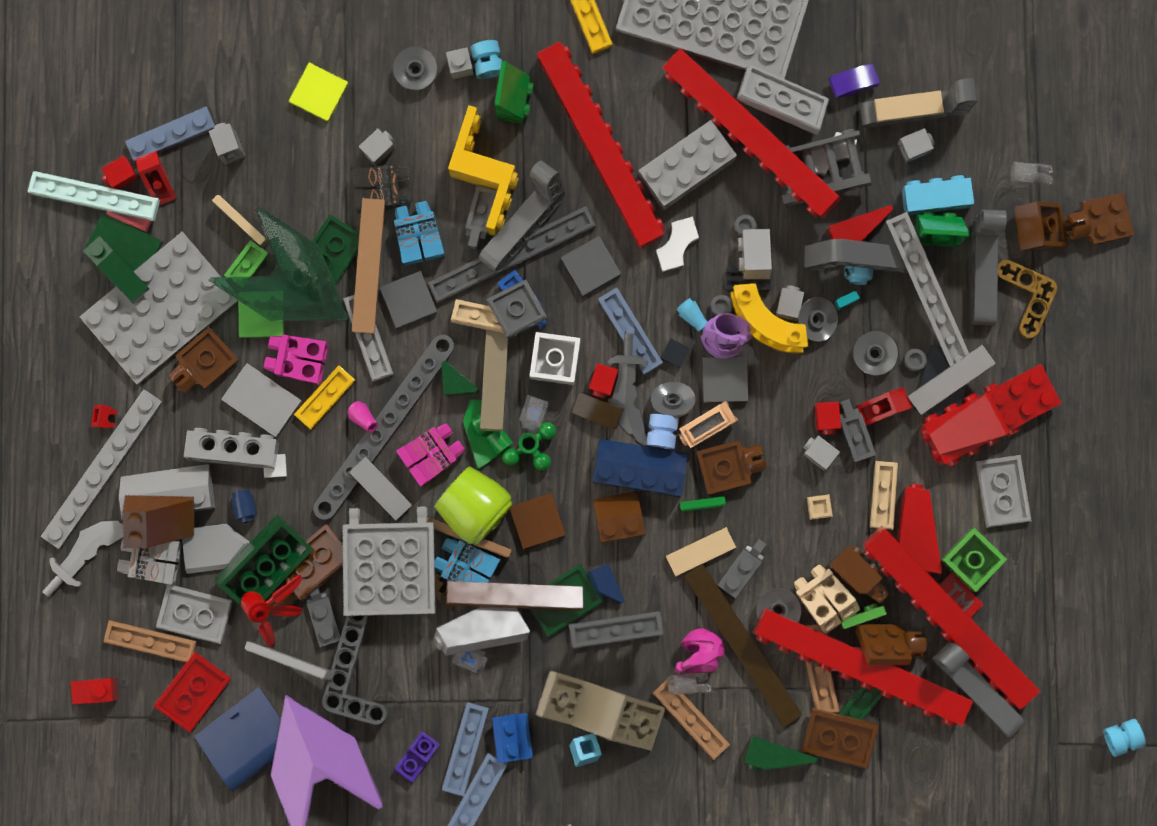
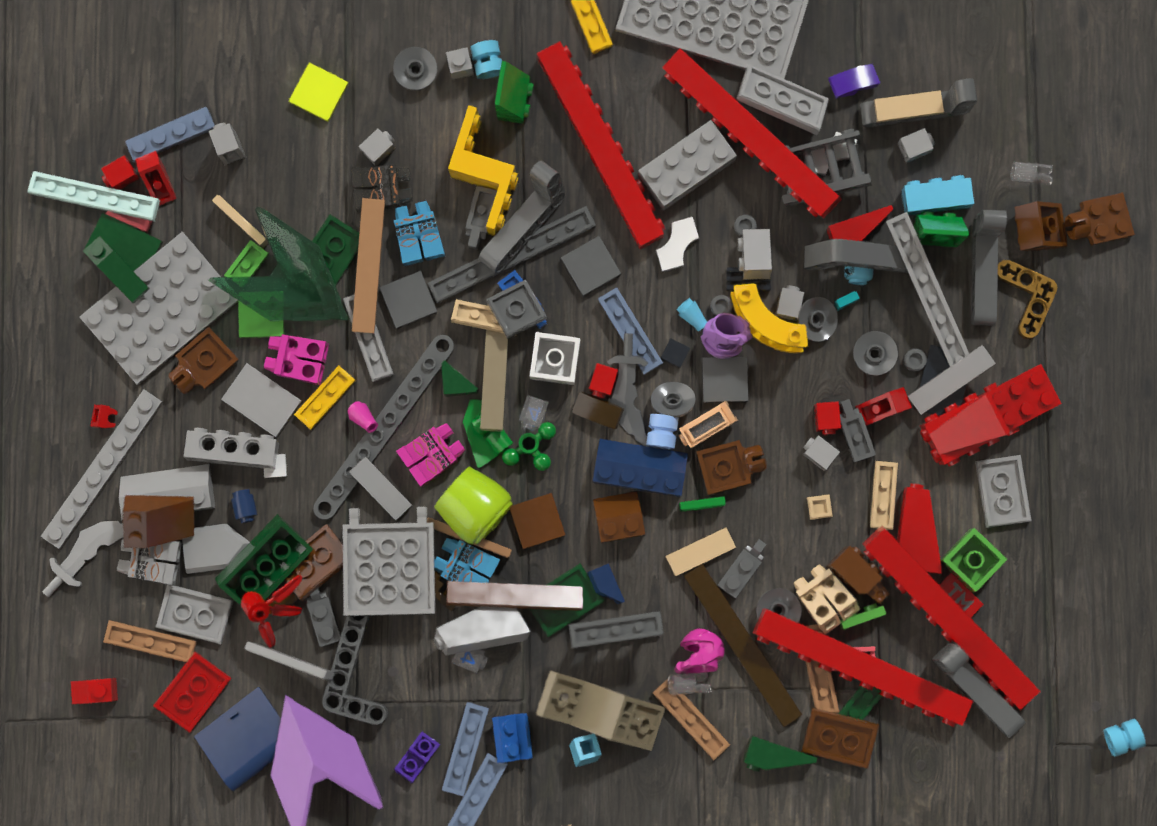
reddish brown plate [855,624,927,665] -> none

